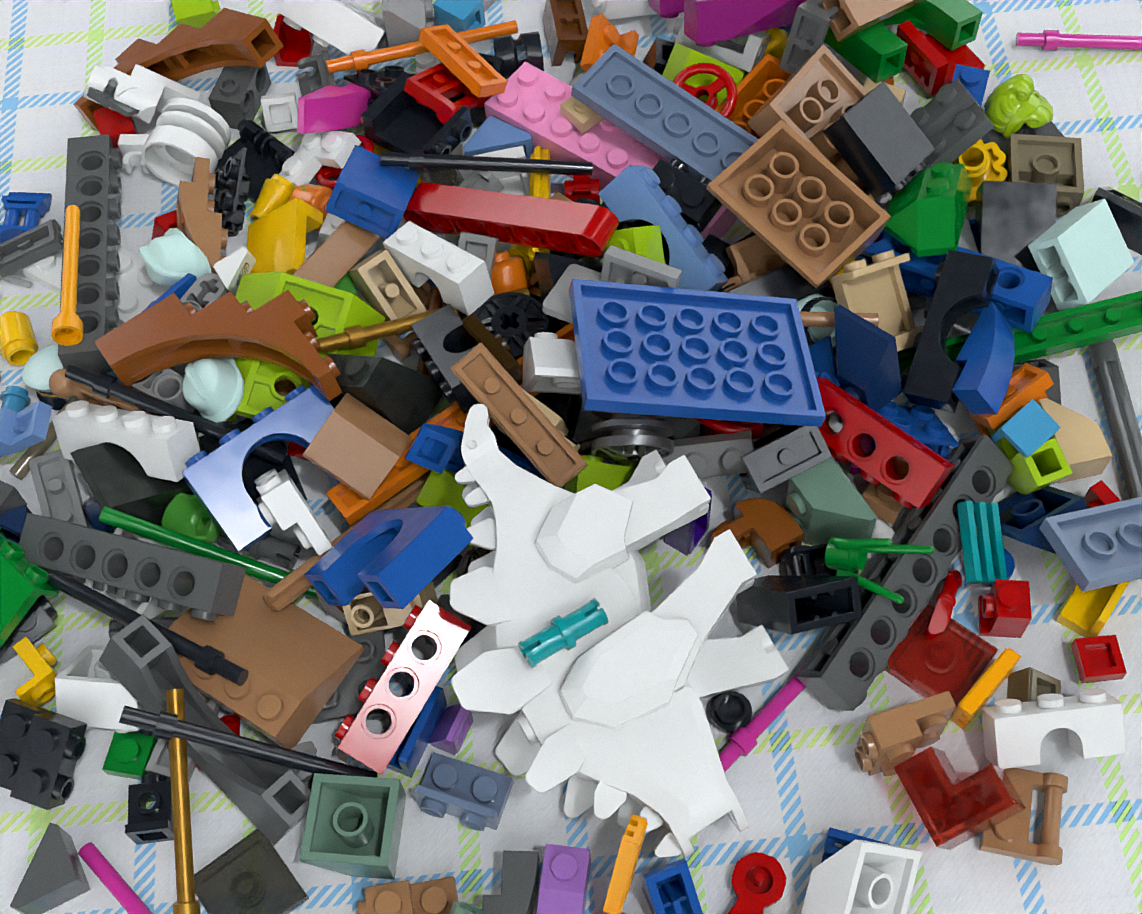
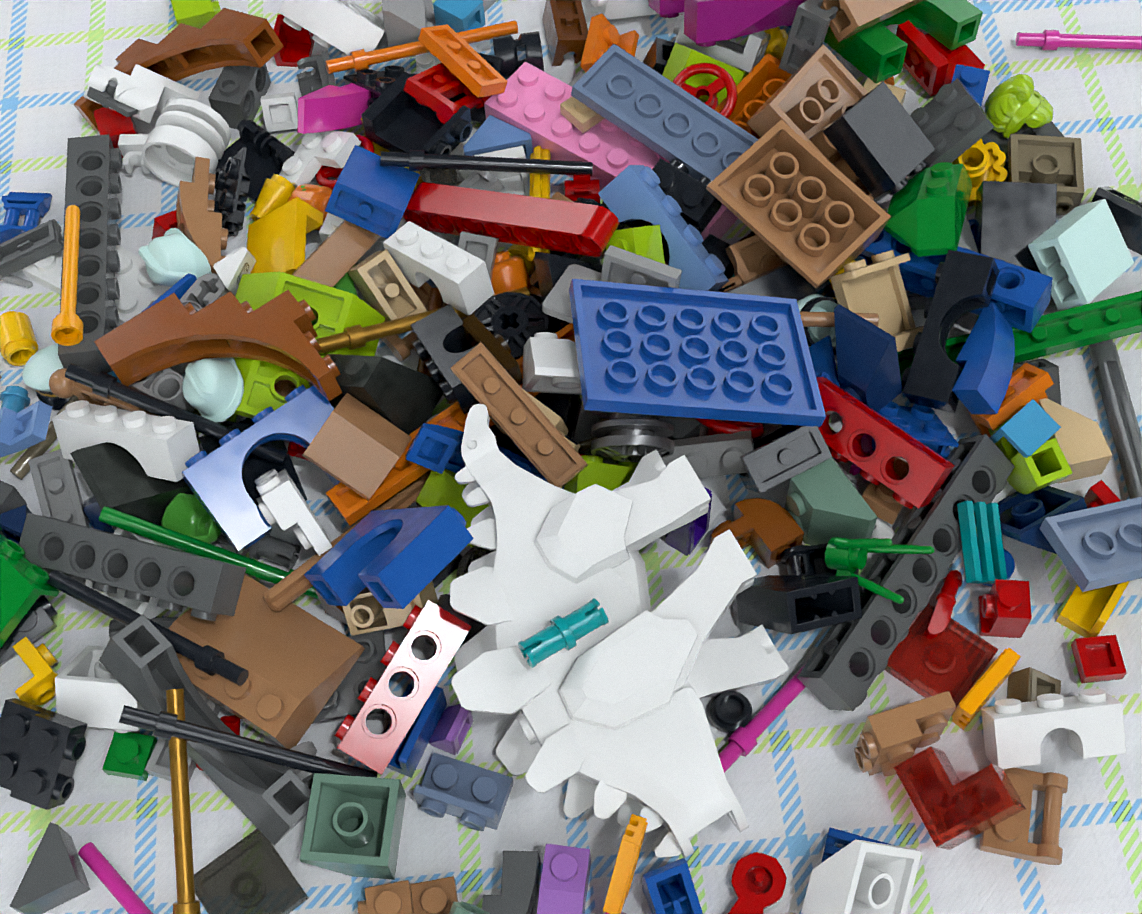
black brick [125,774,174,845] -> none

